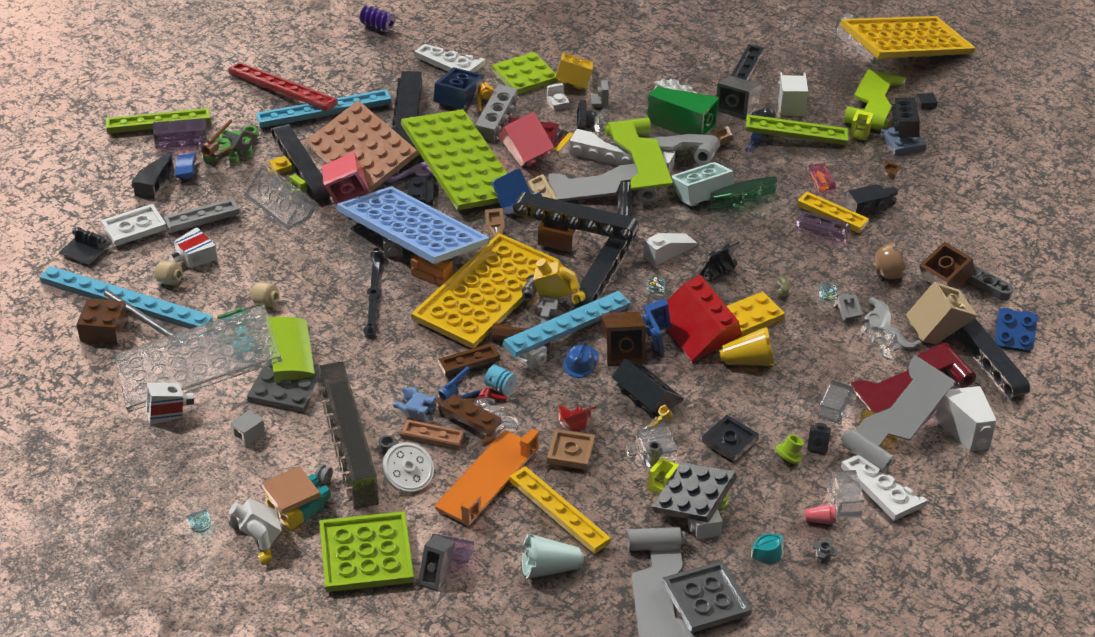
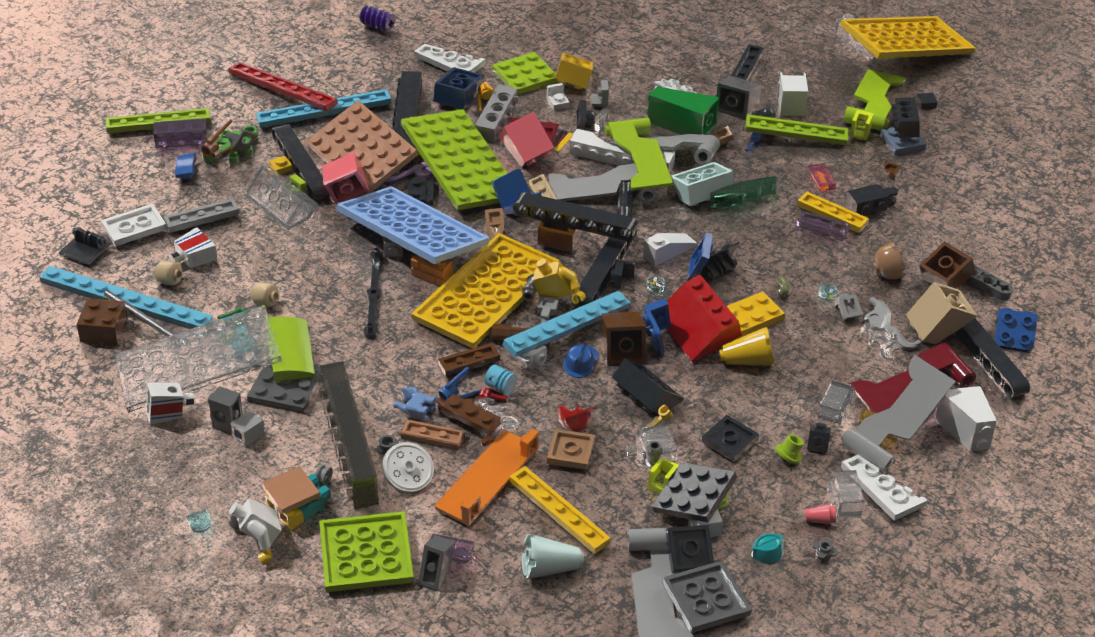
black slope [131,152,174,199] -> none
none -> dark grey brick [208,386,243,435]
none -> black bracket [610,260,635,289]
none -> black plate [665,525,714,572]
none -> blue plate [687,233,714,281]

